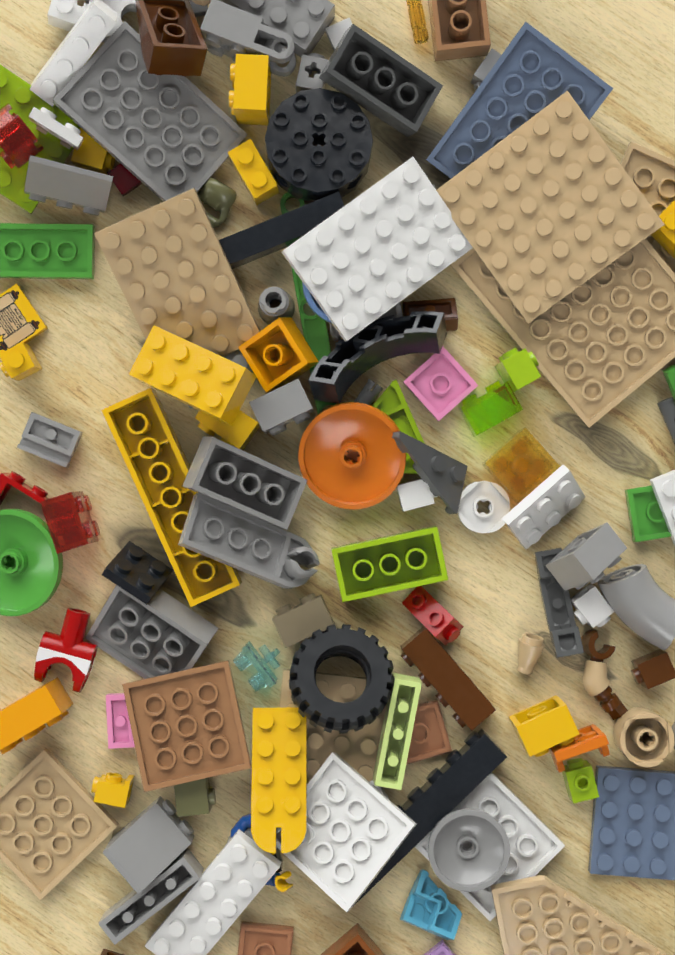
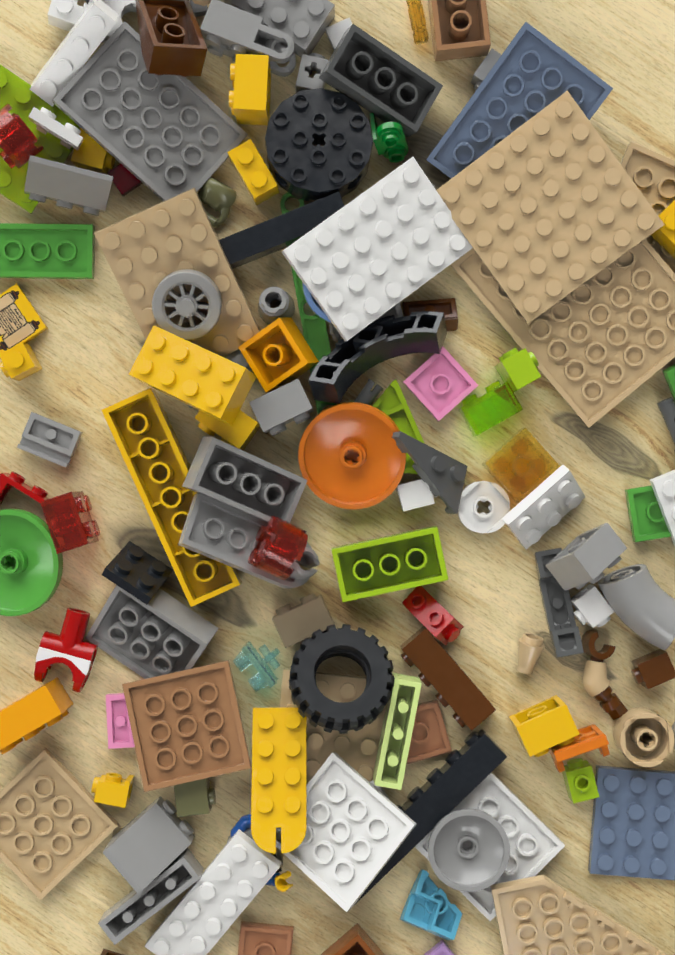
none -> light grey wheel [152,269,222,340]
none -> clear red brick [248,516,308,581]
none -> green bracket [370,113,409,163]

